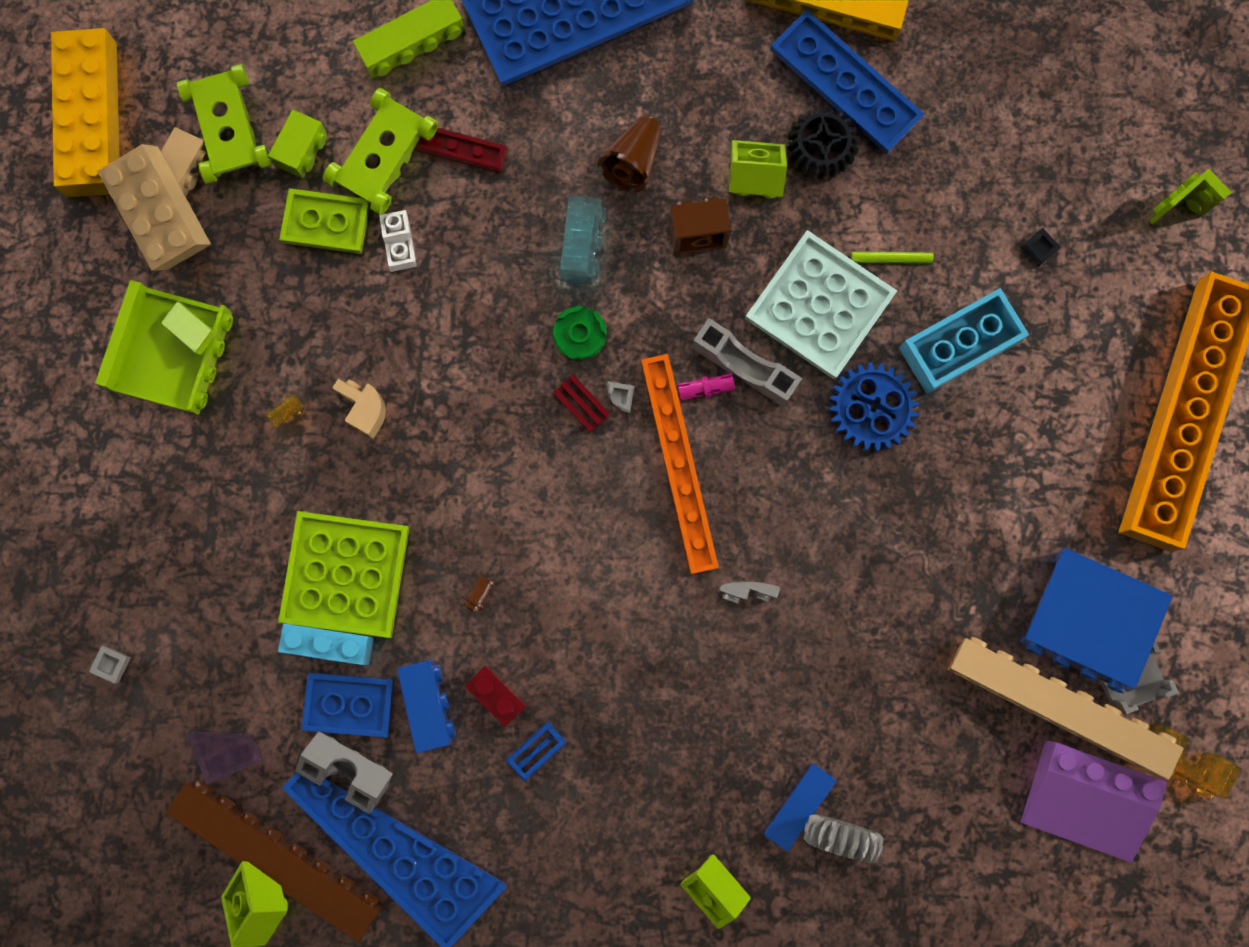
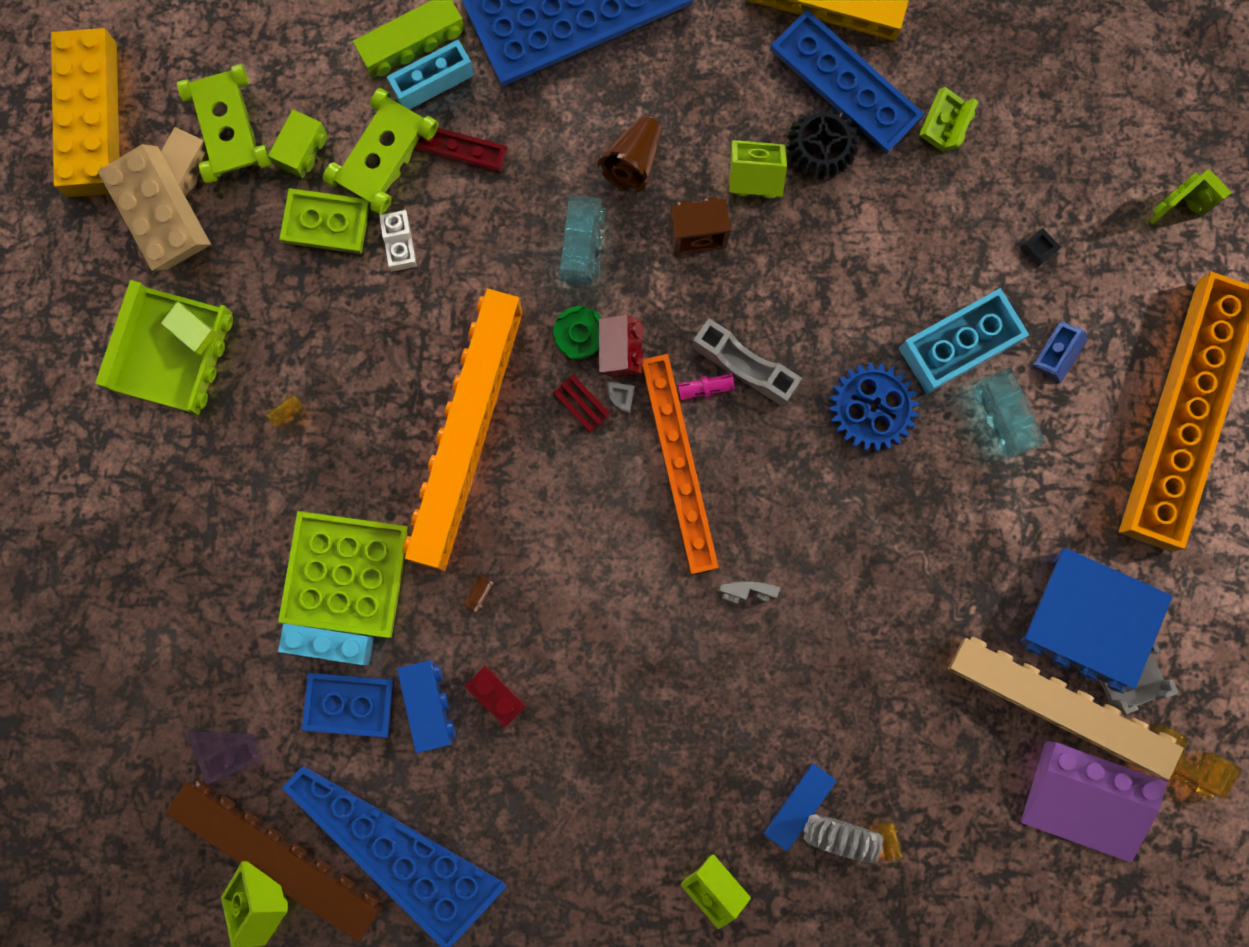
light grey plate [89,646,131,683] -> none
light grey arch [295,731,393,814] -> none
tan brick [333,379,386,439] -> none
blue tile [505,721,567,782] -> none
light aqua plate [745,230,897,380] -> none
lime bar [851,252,934,263] -> none
none -> medium azure brick [387,40,474,110]
none -> light orange brick [403,288,523,572]
none -> brick [599,314,644,378]
none -> clear yellow pin [876,821,903,861]
none -> lime bracket [919,87,978,152]
none -> clear light blue brick [974,367,1046,459]
none -> blue slope [1033,321,1088,383]

